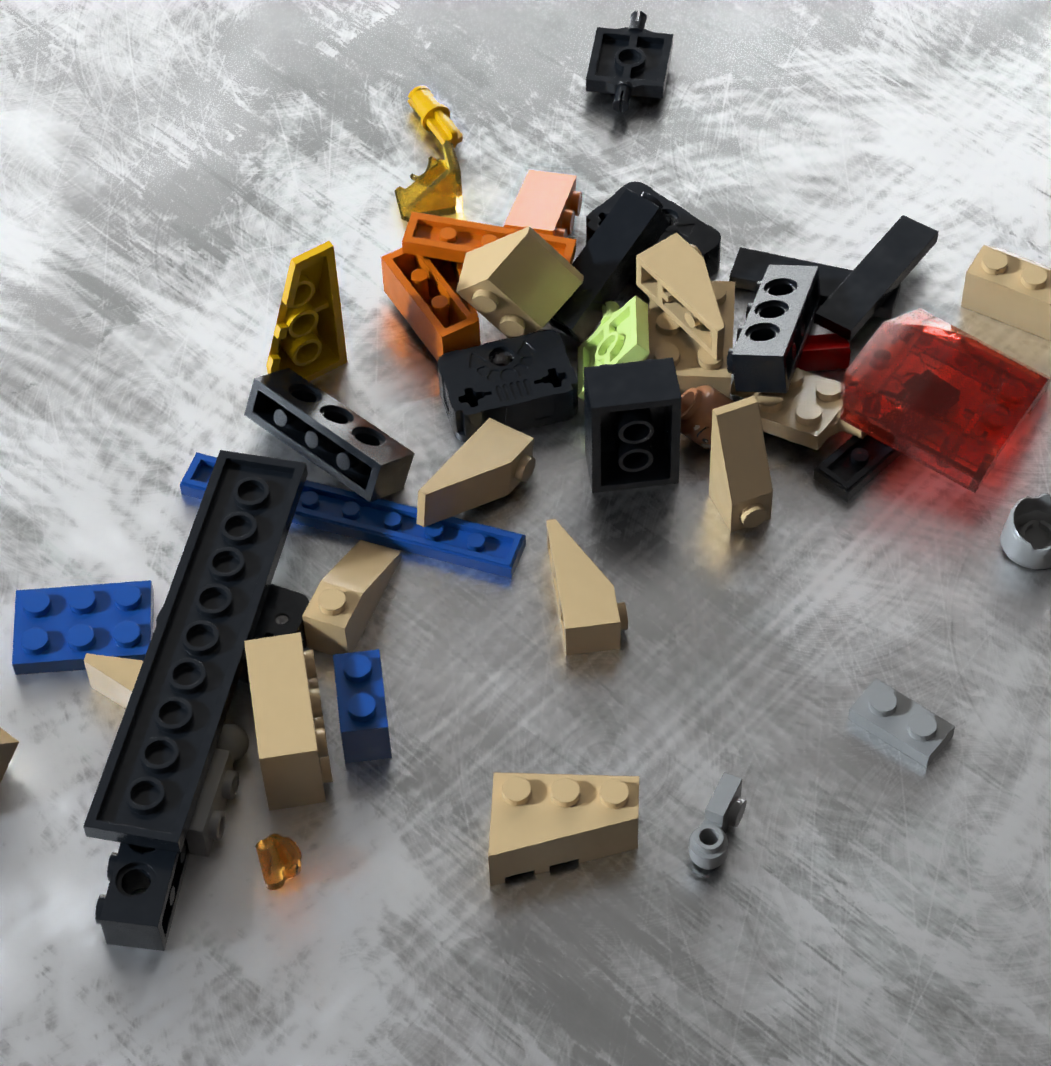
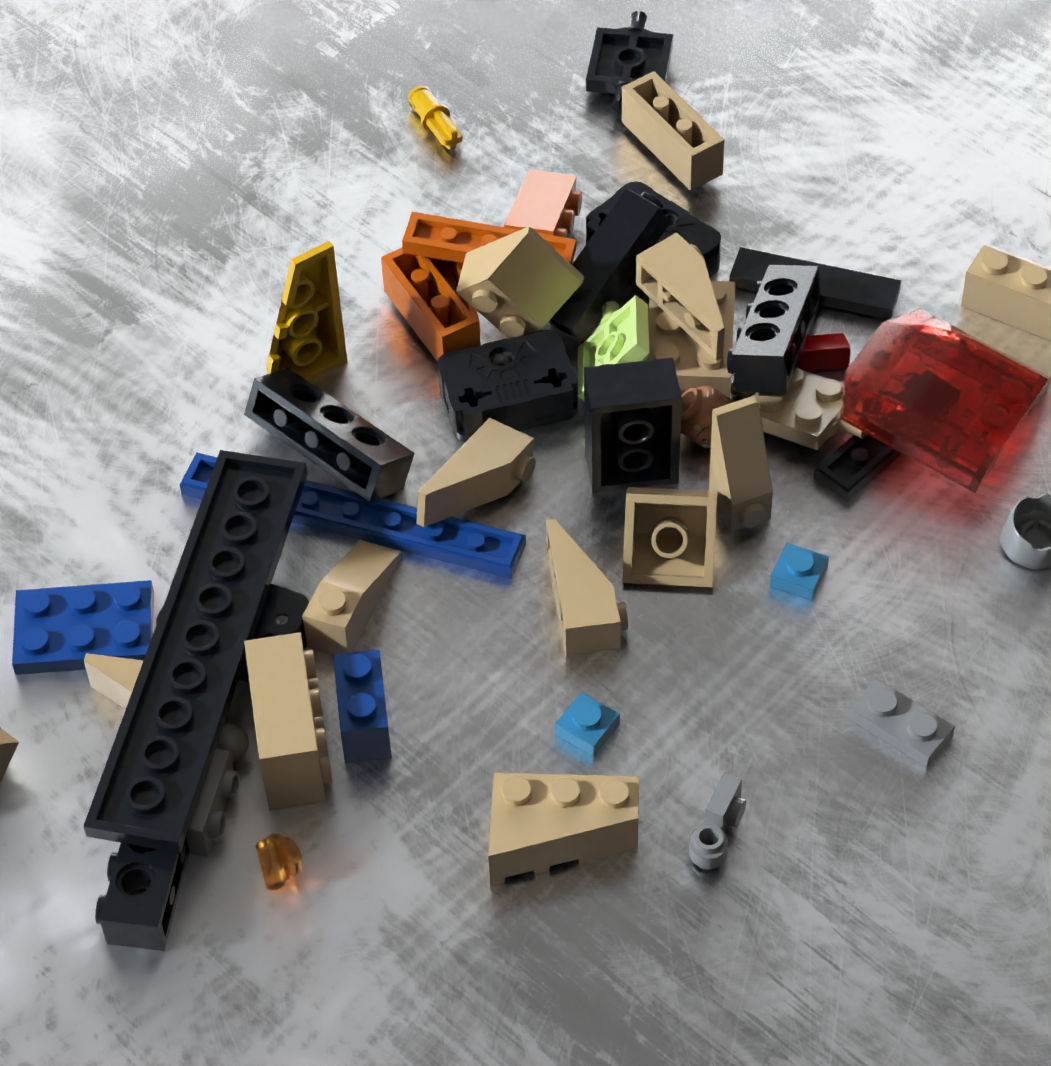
clear yellow slope [394,141,463,222] -> none
black tile [814,215,939,341] -> none
none -> dark azure plate [555,692,620,757]
none -> tan brick [622,71,725,191]
none -> tan slope [622,487,717,587]
none -> dark azure plate [770,543,829,600]

